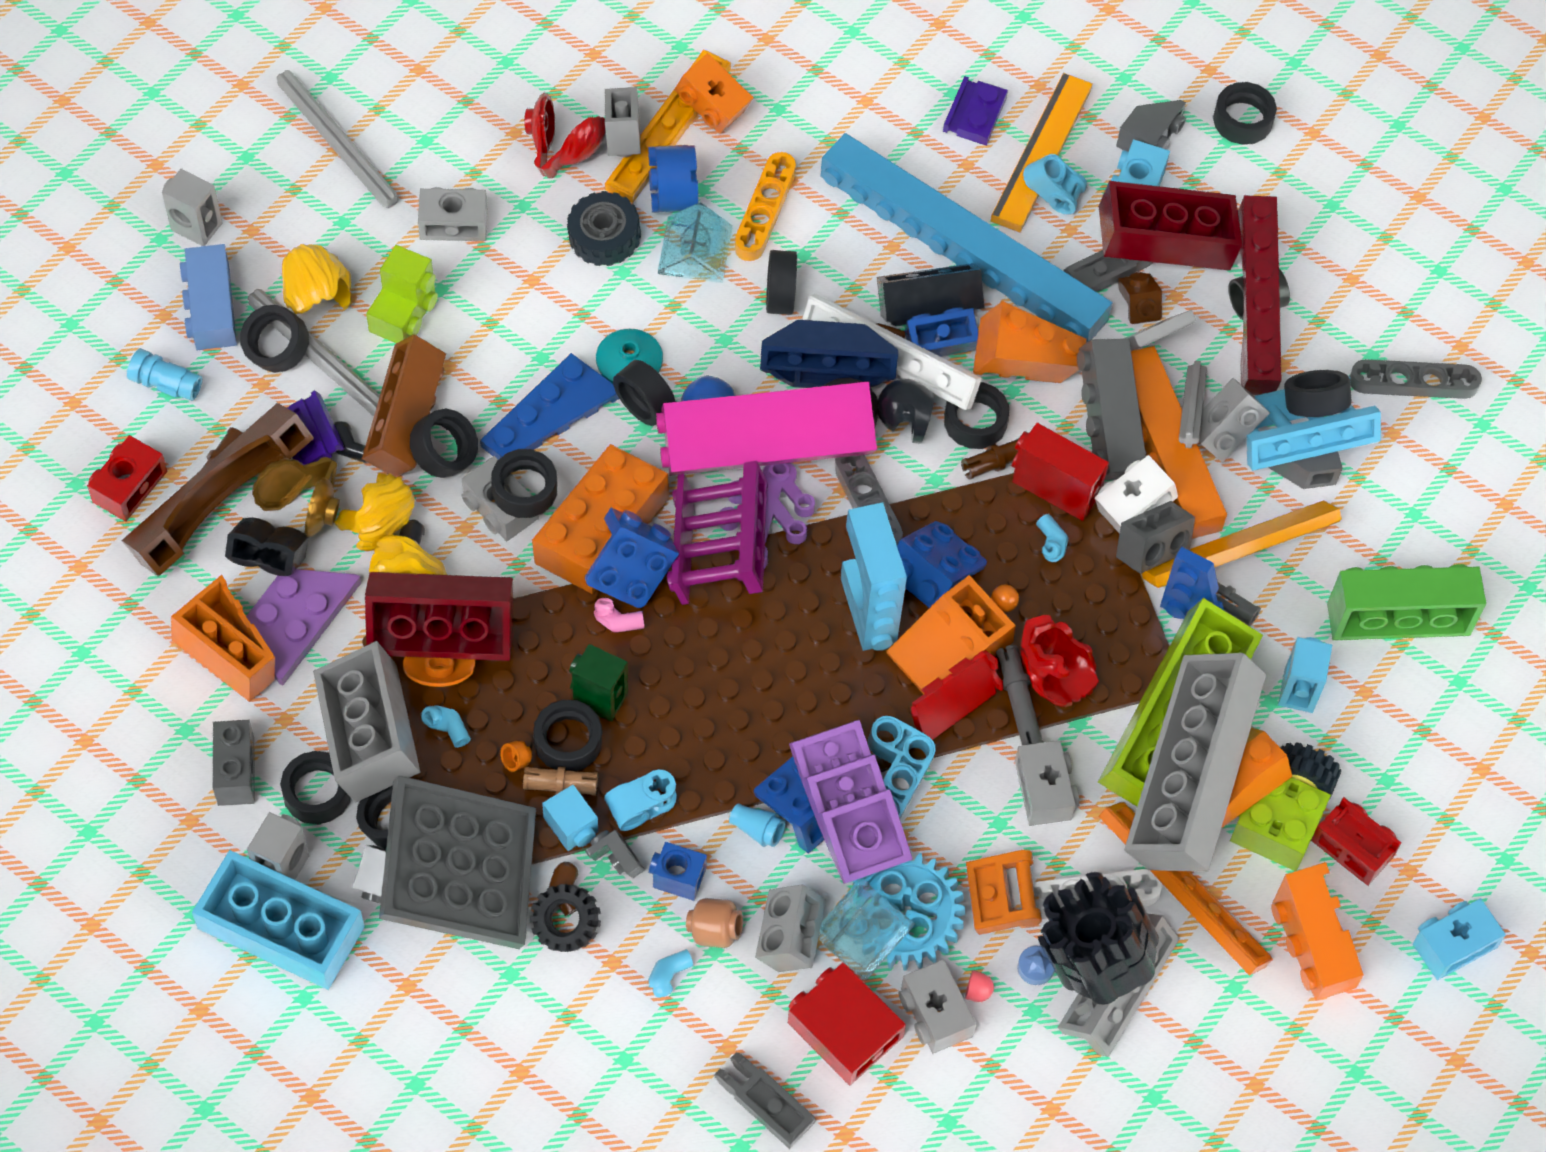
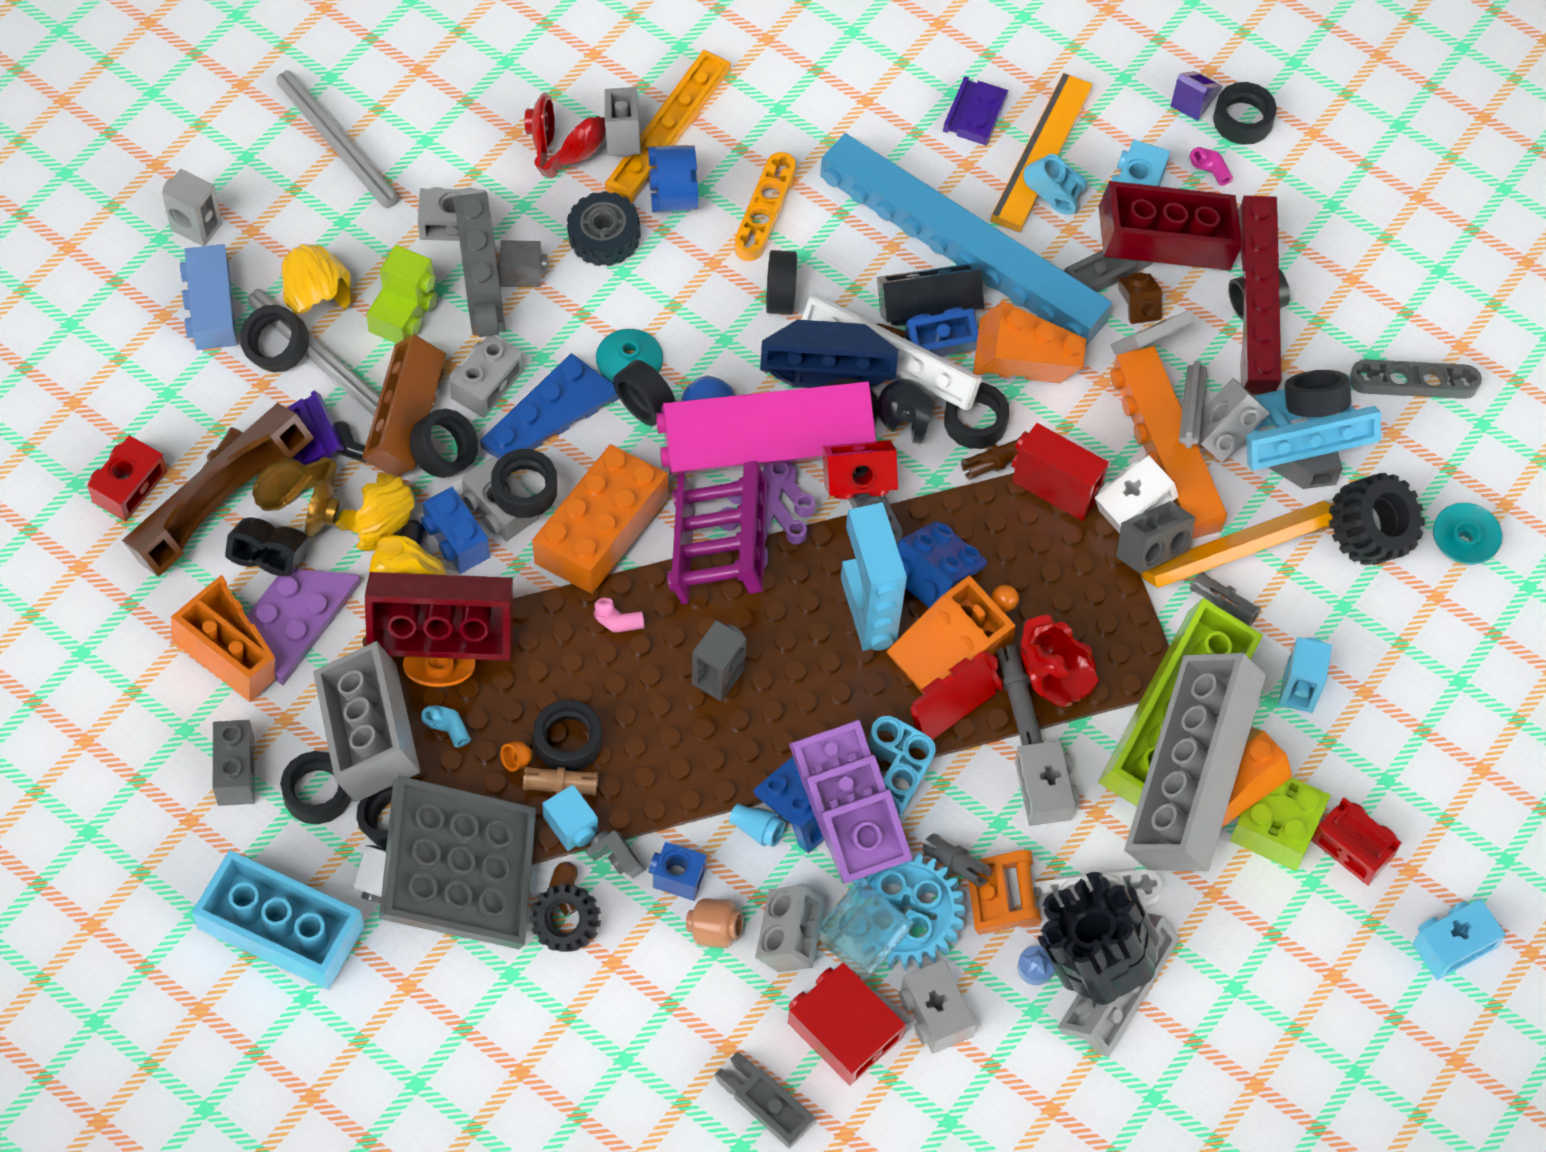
medium azure axle [127,348,203,401] -> none
light grey brick [247,812,309,880] -> none
dark green brick [569,644,628,722] -> none
blue bracket [585,507,679,608] -> none
medium azure piece [604,769,677,831] -> none
medium azure arm [648,949,693,998] -> none
clear light blue slope [658,202,733,283] -> none
orange brick [674,53,754,134] -> none
coral hinge [965,970,994,1002] -> none
medium azure arm [1036,514,1068,562] -> none
dark grey brick [1077,338,1146,480] -> none
orange tile [1099,802,1273,976] -> none
dark grey slope [1116,100,1186,152] -> none
blue wing [1160,546,1224,619] -> none
orange wedge [1271,862,1364,1001] -> none
black wheel [1281,742,1341,799] -> none
bright green brick [1327,564,1486,640] -> none
none -> blue brick [421,486,490,574]
none -> light grey brick [449,336,524,418]
none -> dark grey hinge [454,192,506,337]
none -> flat silver brick [500,240,548,287]
none -> dark grey brick [692,620,747,702]
none -> red brick [822,440,898,499]
none -> dark grey pin [922,833,992,887]
none -> dark purple slope [1171,71,1223,121]
none -> dark pink arm [1189,147,1233,186]
none -> black tyre [1329,473,1425,565]
none -> teal dish [1433,503,1502,565]

